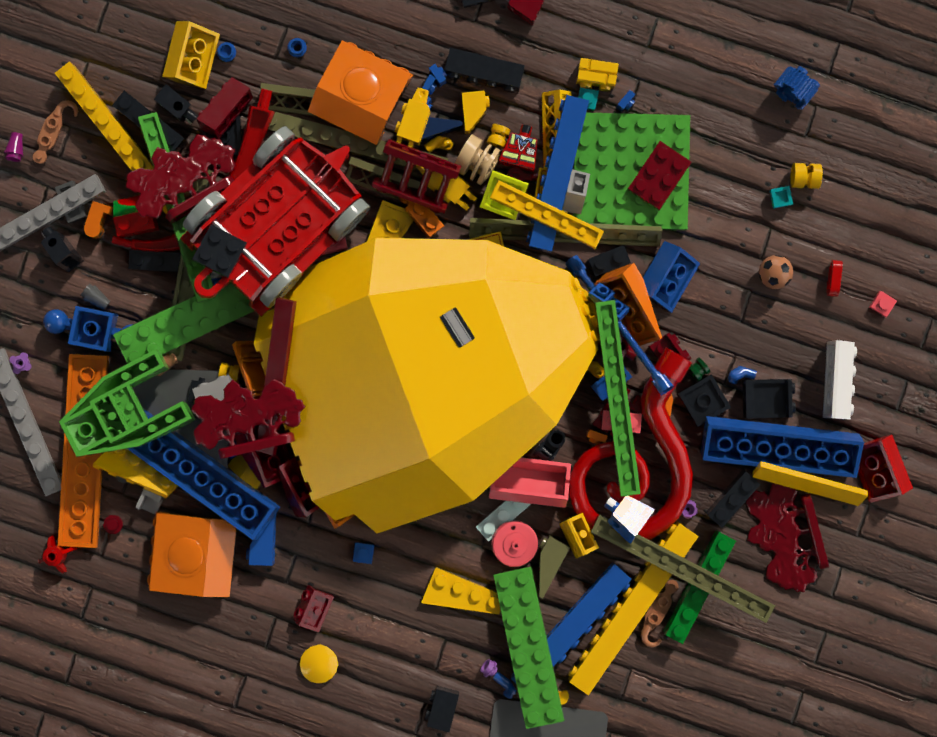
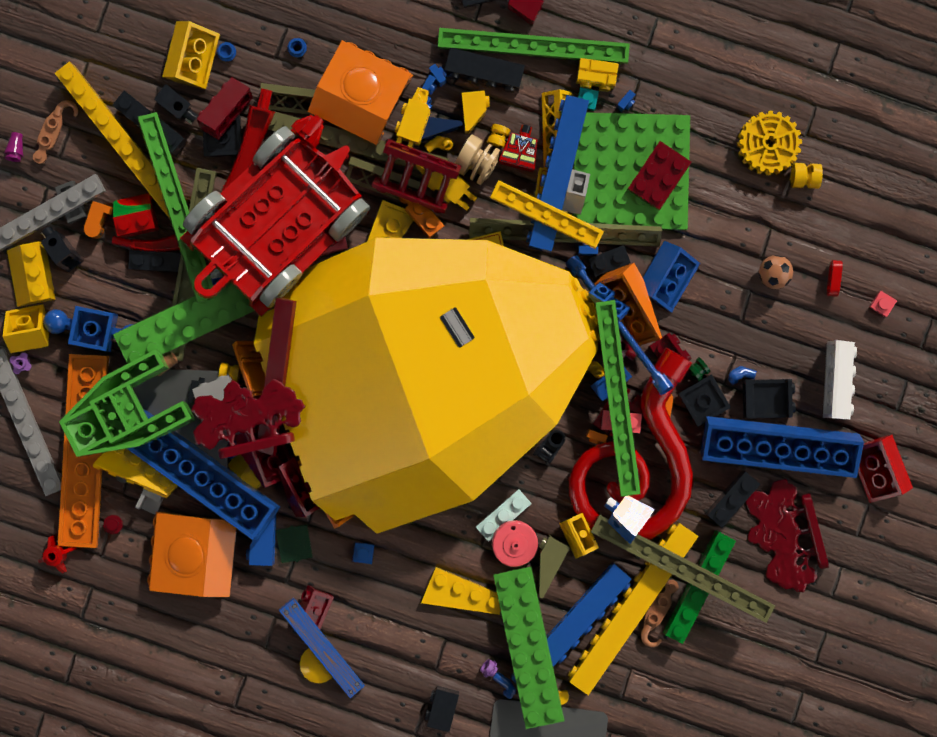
dark grey cone [80,283,110,310] -> none
dark red plant [126,134,236,223] -> none
black plate [192,224,247,279] -> none
neon yellow plate [480,171,529,220] -> none
coral piece [489,458,571,508] -> none
dark red plate [507,168,538,182] -> none
medium lavender plate [681,500,697,519] -> none
yellow tile [752,461,868,506] -> none
teal plate [769,186,793,209] -> none
blue brick [774,66,820,110] -> none
none -> yellow slope [2,304,49,353]
none -> yellow slope [7,241,56,307]
none -> clear green piece [276,524,313,563]
none -> blue tile [279,597,365,698]
none -> red brick [291,114,325,148]
none -> bright green plate [438,28,630,64]
none -> blue plate [577,243,598,256]
none -> yellow piece [737,111,802,175]

